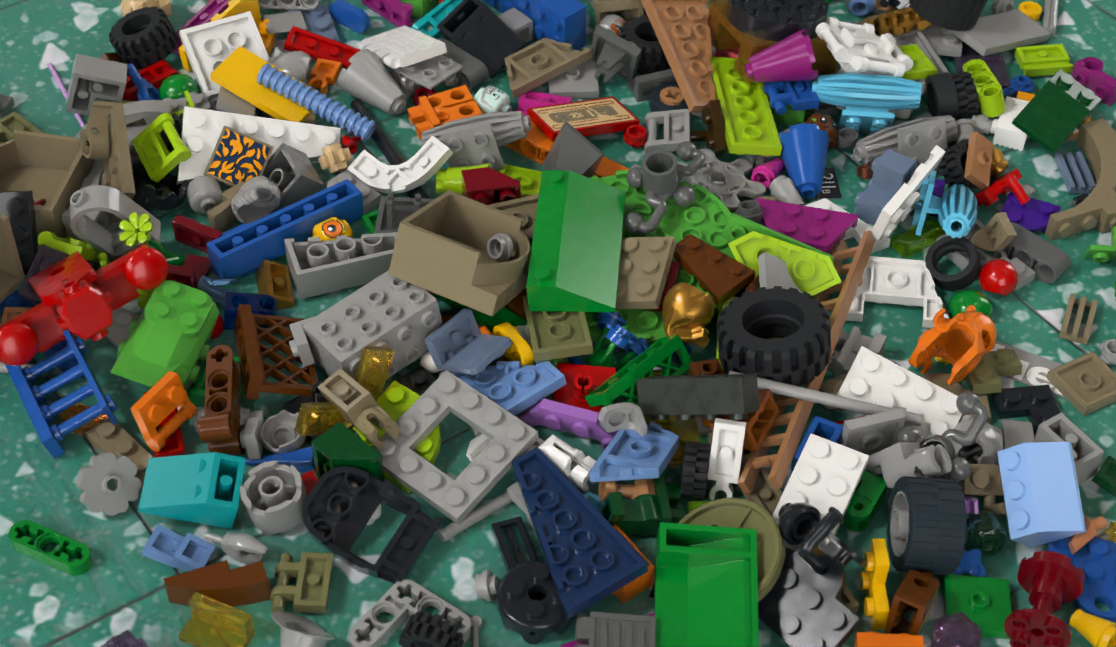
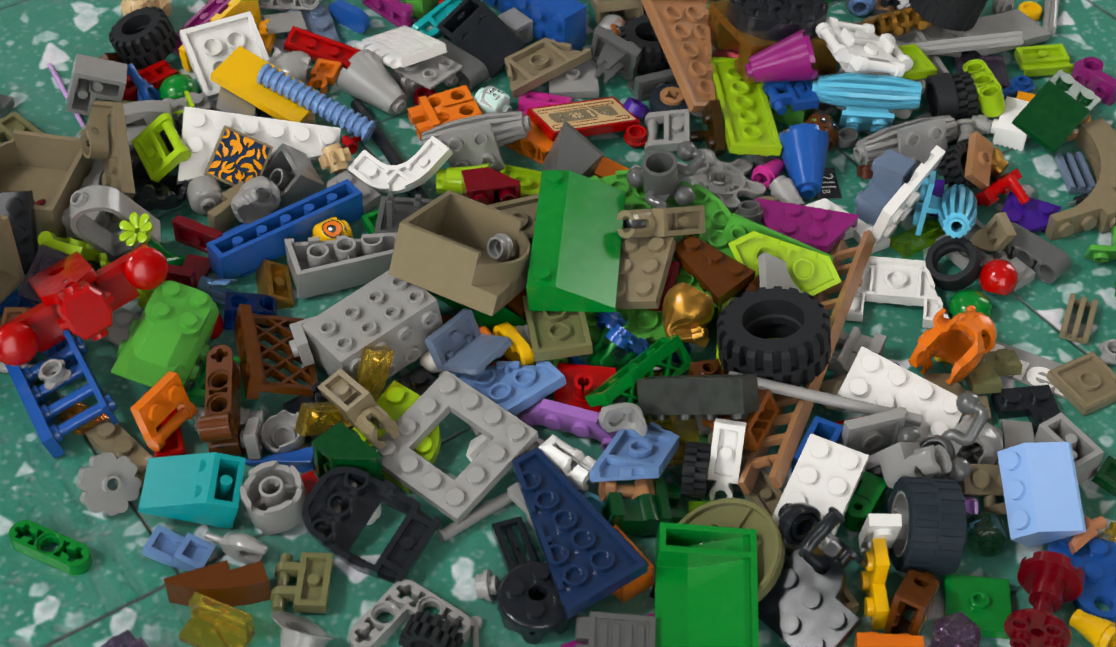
blue piece [953,549,986,577] -> none
none -> light grey plate [38,359,72,390]
none -> dark tan plate [617,205,705,238]
none -> dark purple tile [623,97,649,119]
none -> white plate [859,514,902,556]
none -> light grey axle [896,30,1024,56]

